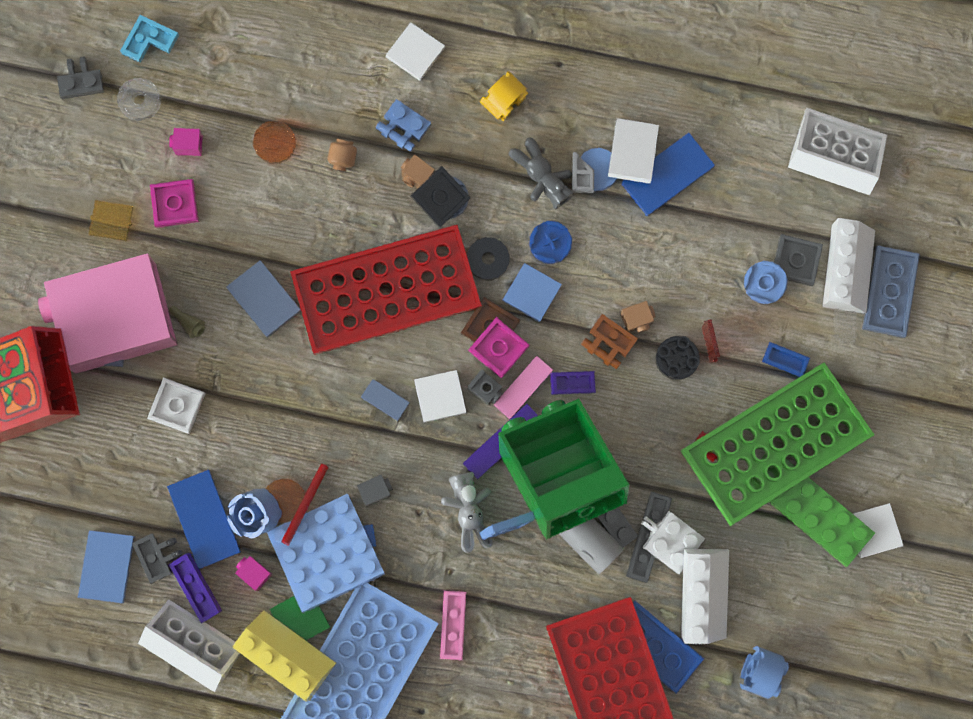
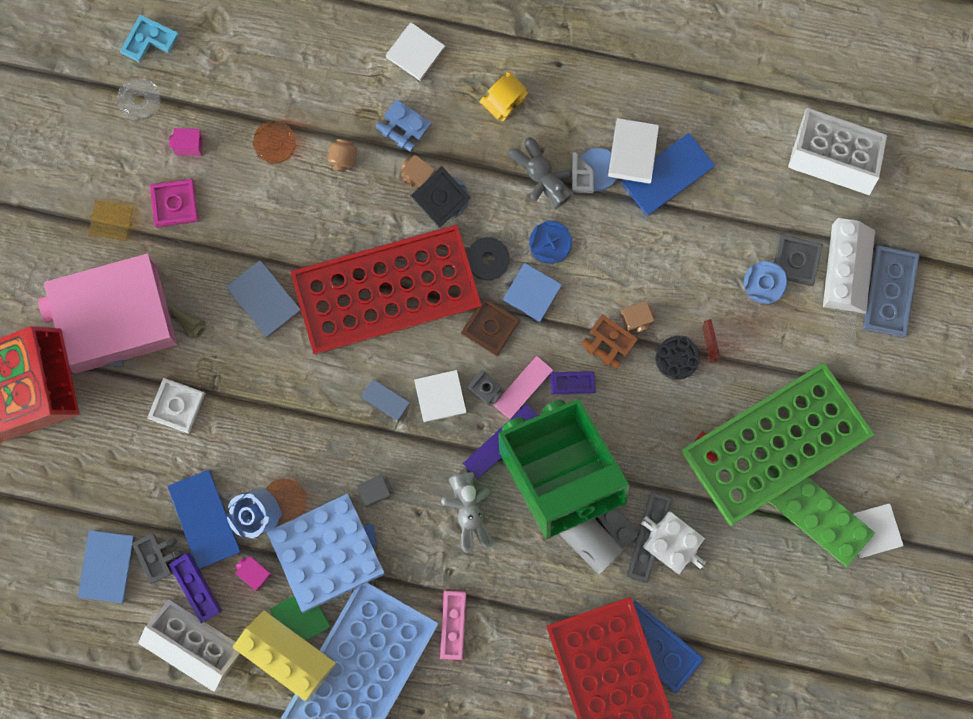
dark grey hinge [57,56,104,99] -> none
red bar [281,464,329,546] -> none
dark pink tile [468,317,530,379] -> none
medium blue tile [479,512,535,540] -> none
white slope [681,549,729,644] -> none
medium blue brick [740,646,789,699] -> none
blue tile [762,342,810,377] -> none

